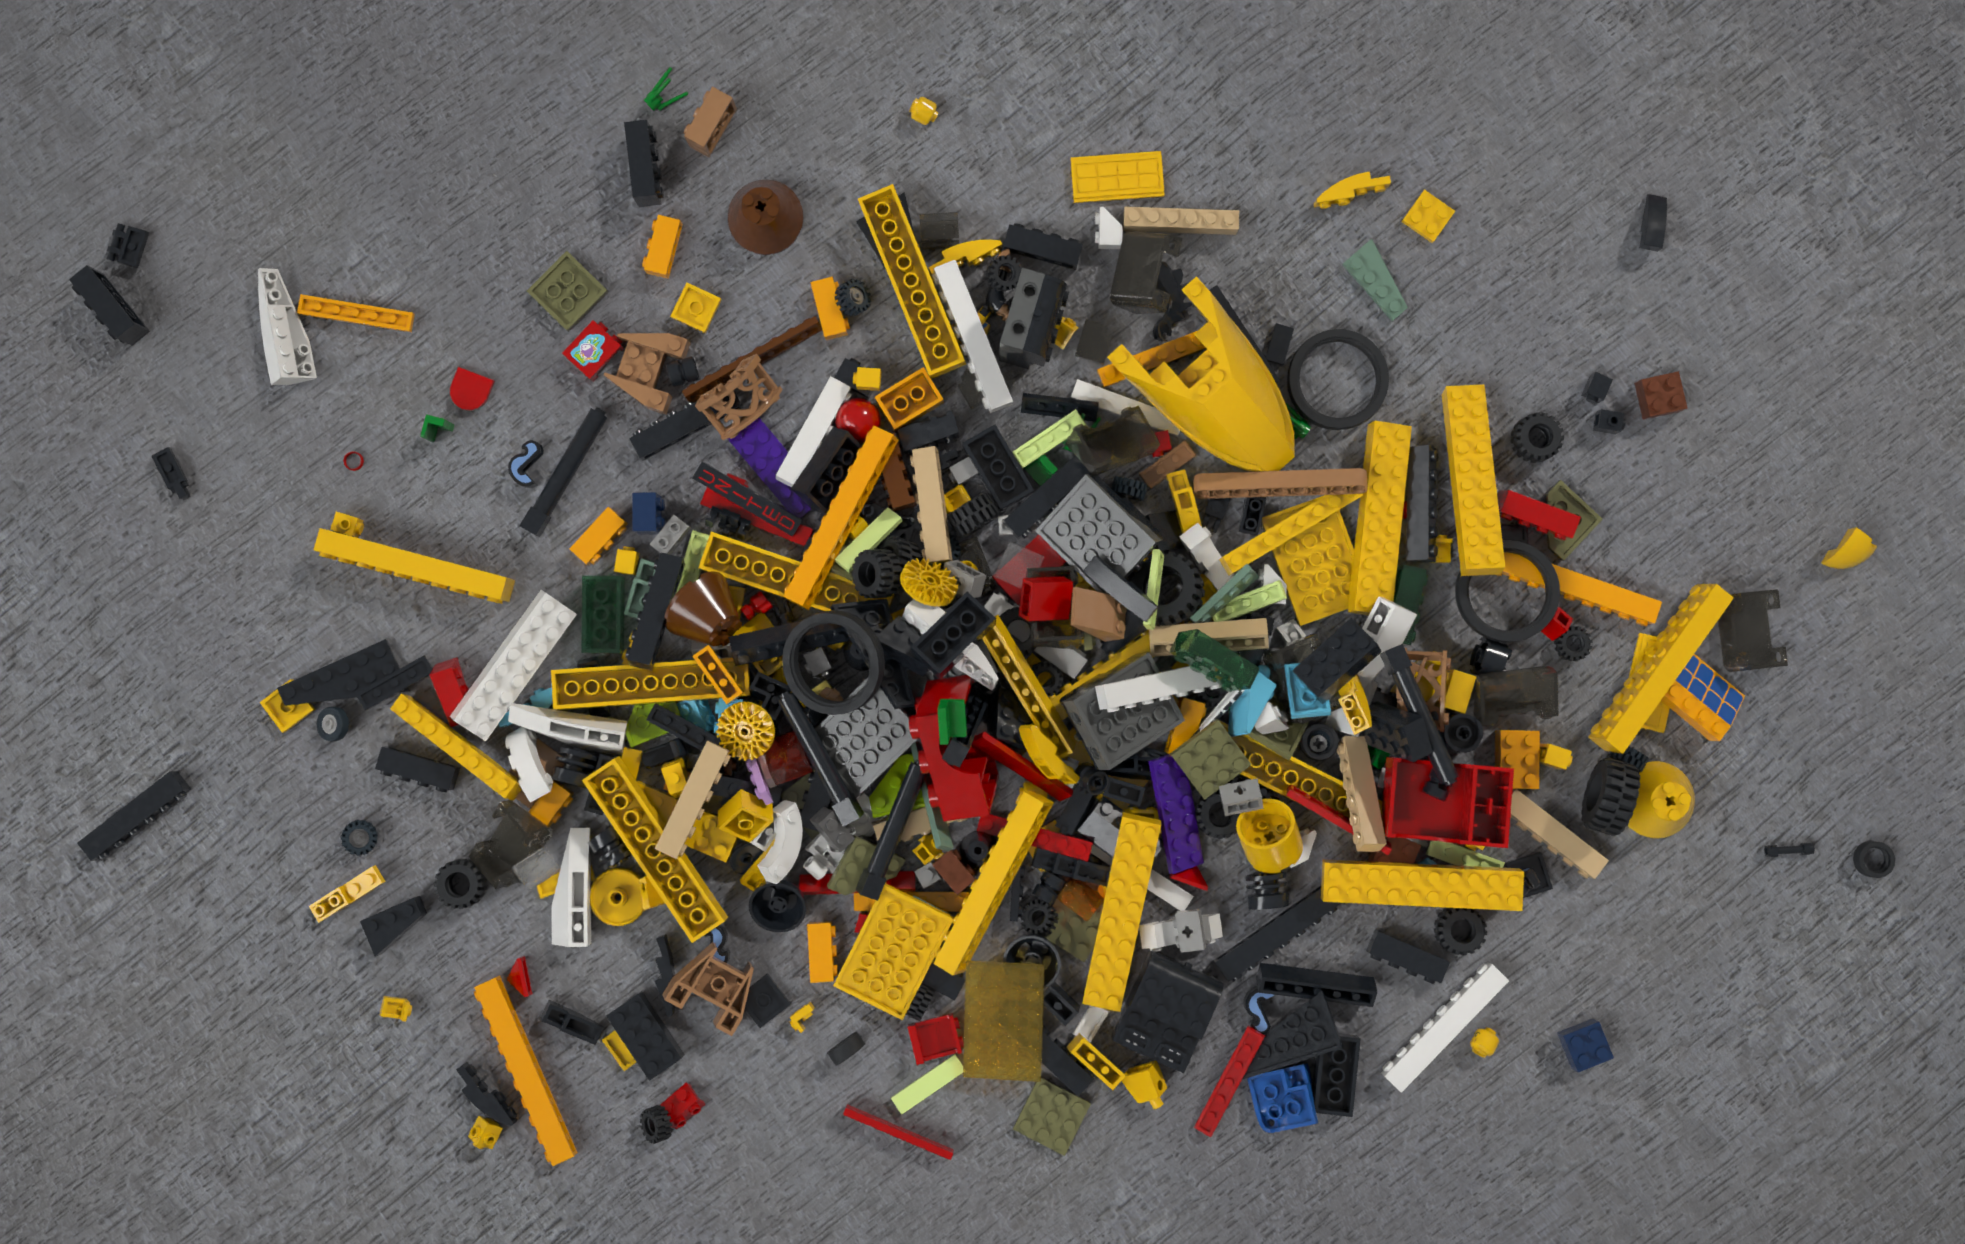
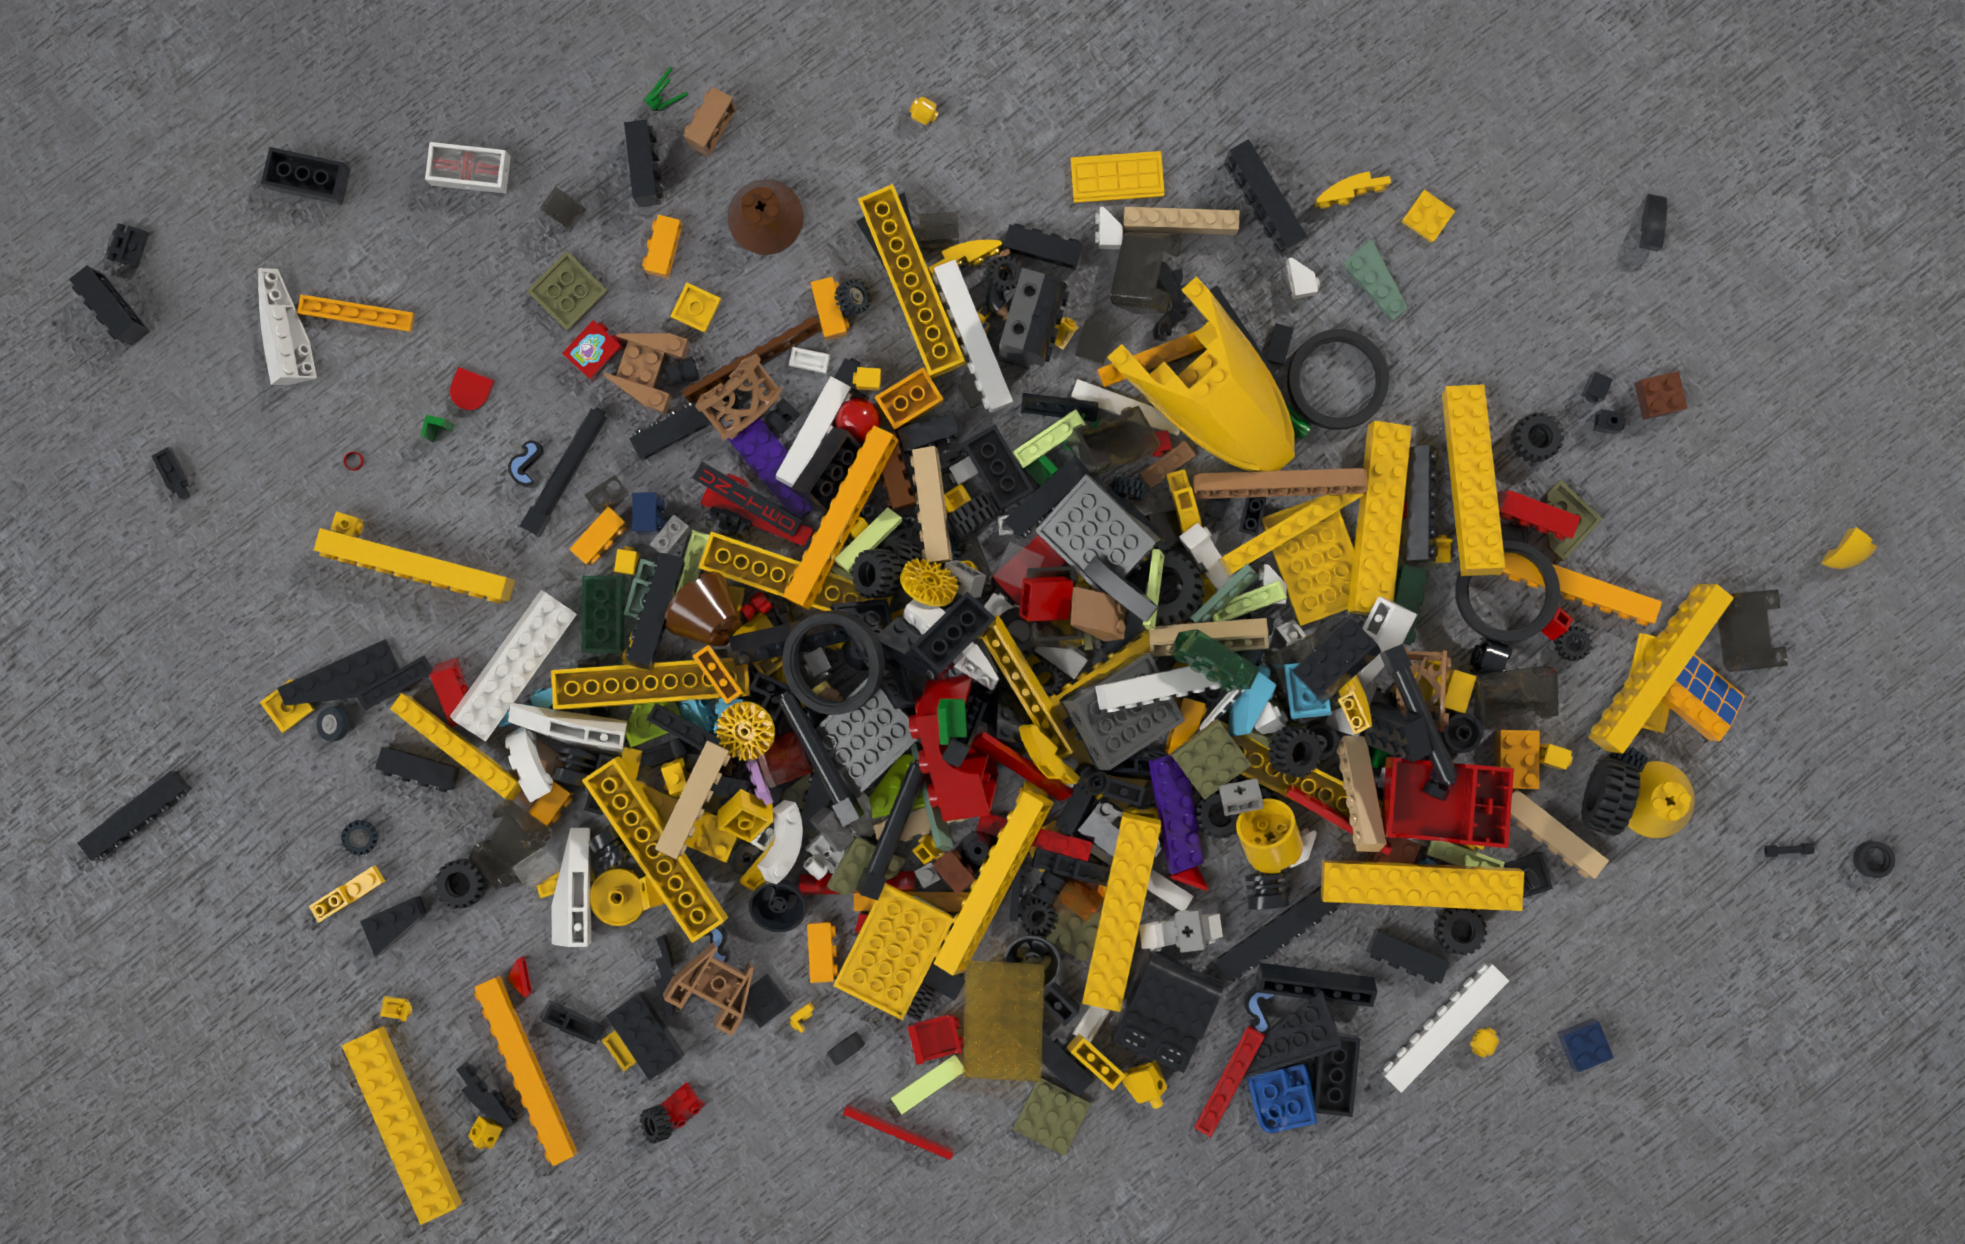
none -> black brick [261,147,351,205]
none -> yellow brick [342,1026,462,1225]
none -> brick [425,142,511,194]
none -> clear smoke brick [540,186,587,231]
none -> clear smoke piece [585,475,629,514]
none -> black wheel [764,398,800,434]
none -> white tile [789,347,830,374]
none -> black brick [1224,139,1308,258]
none -> black tyre [1268,725,1322,778]
none -> white slope [1286,258,1320,299]

